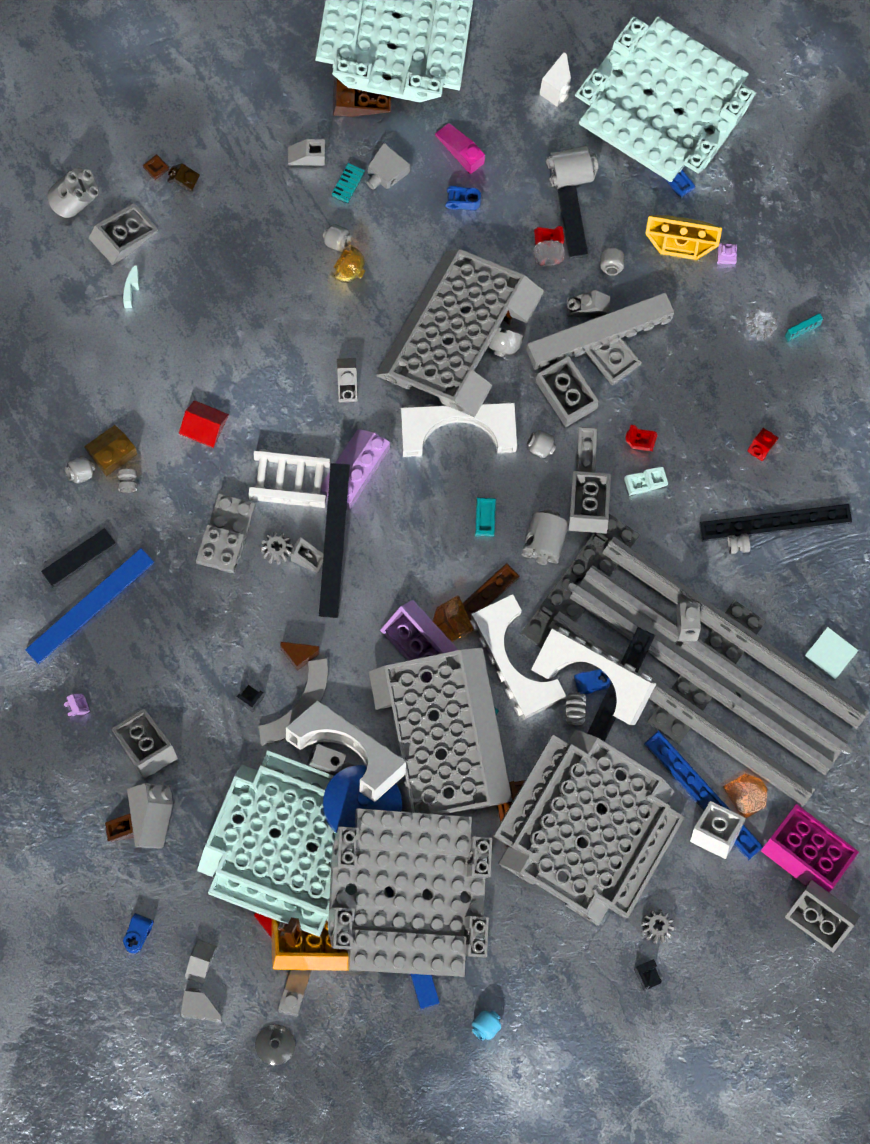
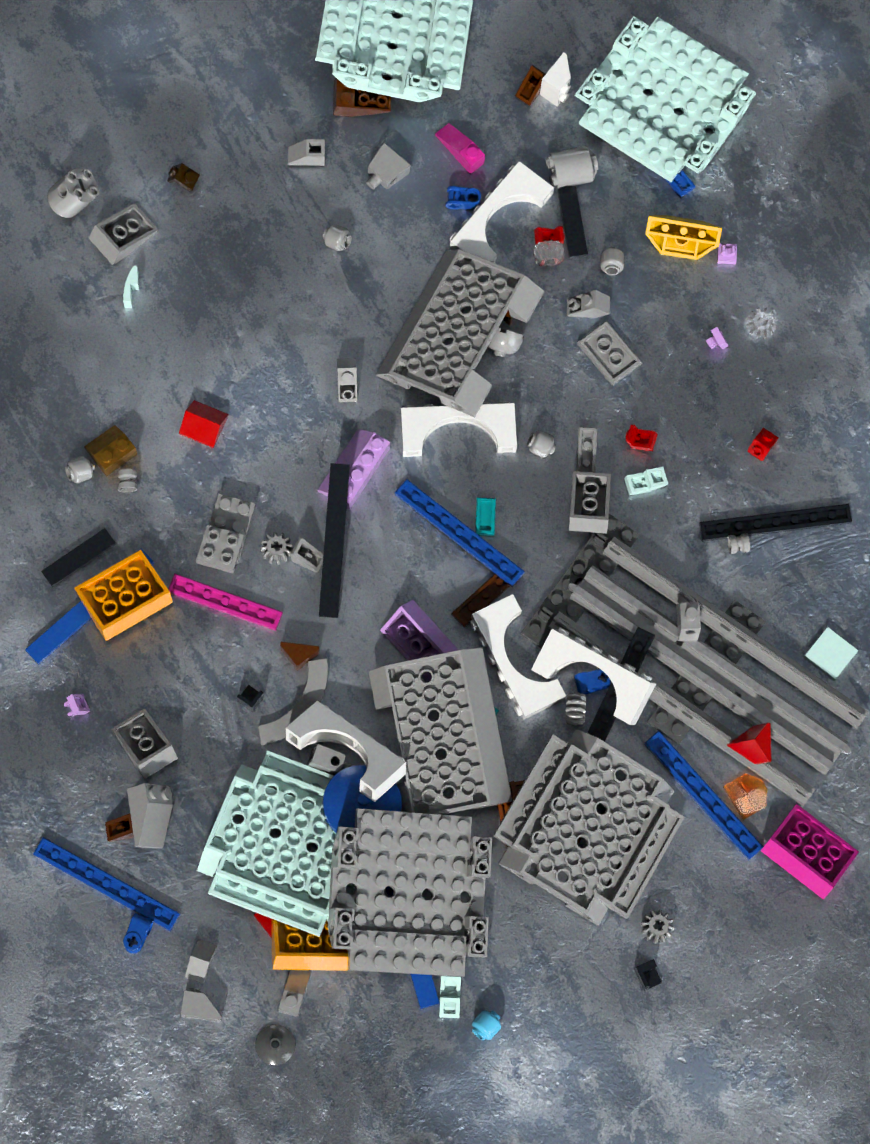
reddish brown tile [143,154,169,180] -> none
white fence [249,449,330,508] -> none
reddish brown tile [278,917,302,947] -> none
clear yellow cylinder [331,245,366,283] -> none
teal tile [332,163,365,203] -> none
clear orange slope [433,596,474,642] -> none
light grey cylinder [521,510,569,565] -> none
light grey brick [526,293,674,370] -> none
light grey brick [535,356,599,428] -> none
white slope [690,801,746,859] -> none
teal tile [785,313,823,341] -> none
light grey brick [785,880,860,953] -> none
none -> blue tile [33,837,180,931]
none -> light orange slope [74,550,173,641]
none -> dark pink tile [168,573,283,631]
none -> blue tile [395,479,525,587]
none -> light aqua slope [439,976,461,1018]
none -> white arch [450,161,554,263]
none -> reddish brown slope [515,65,546,106]
none -> lavender tile [706,327,729,349]
none -> red slope [727,723,771,764]

